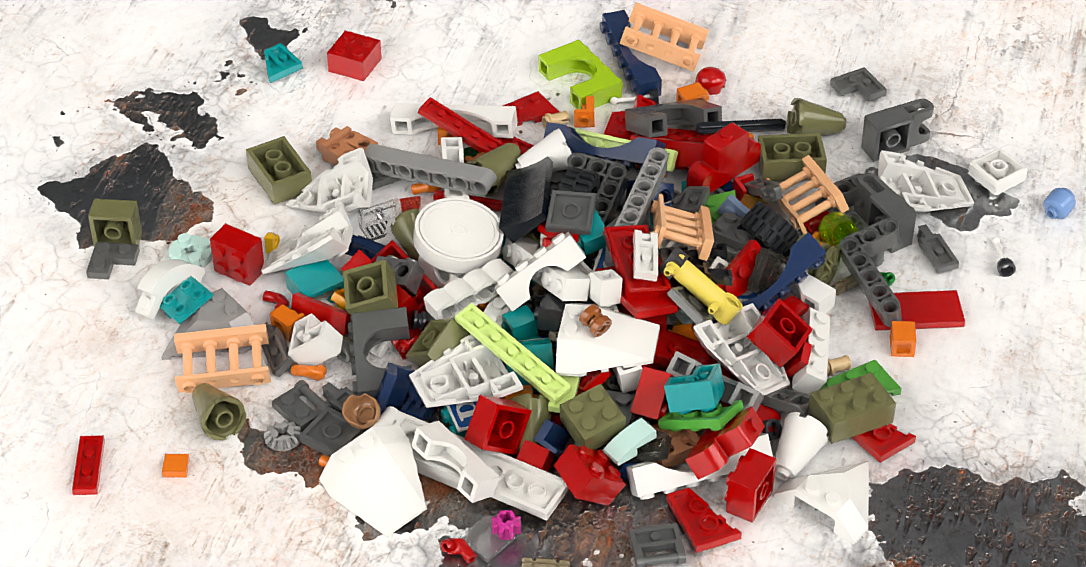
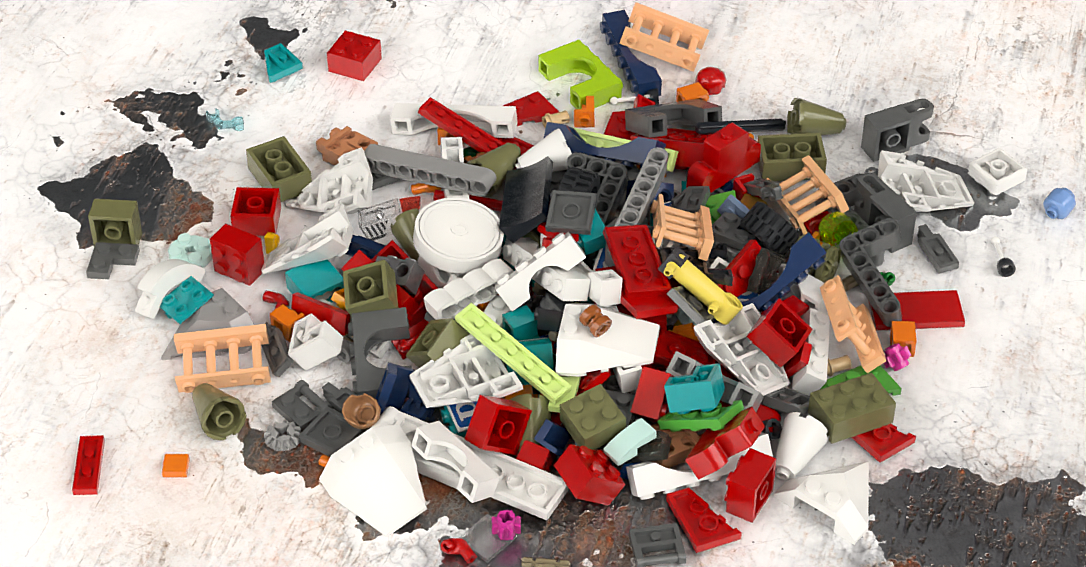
orange arm [291,364,327,381] -> none
black bush [411,310,426,331] -> none
white plate [633,230,658,281] -> none
dark grey plate [830,67,887,101] -> none
none -> clear light blue arm [206,108,244,131]
none -> red brick [230,187,281,236]
none -> light nougat fence [819,275,886,373]
none -> dark pink gear [883,343,912,371]

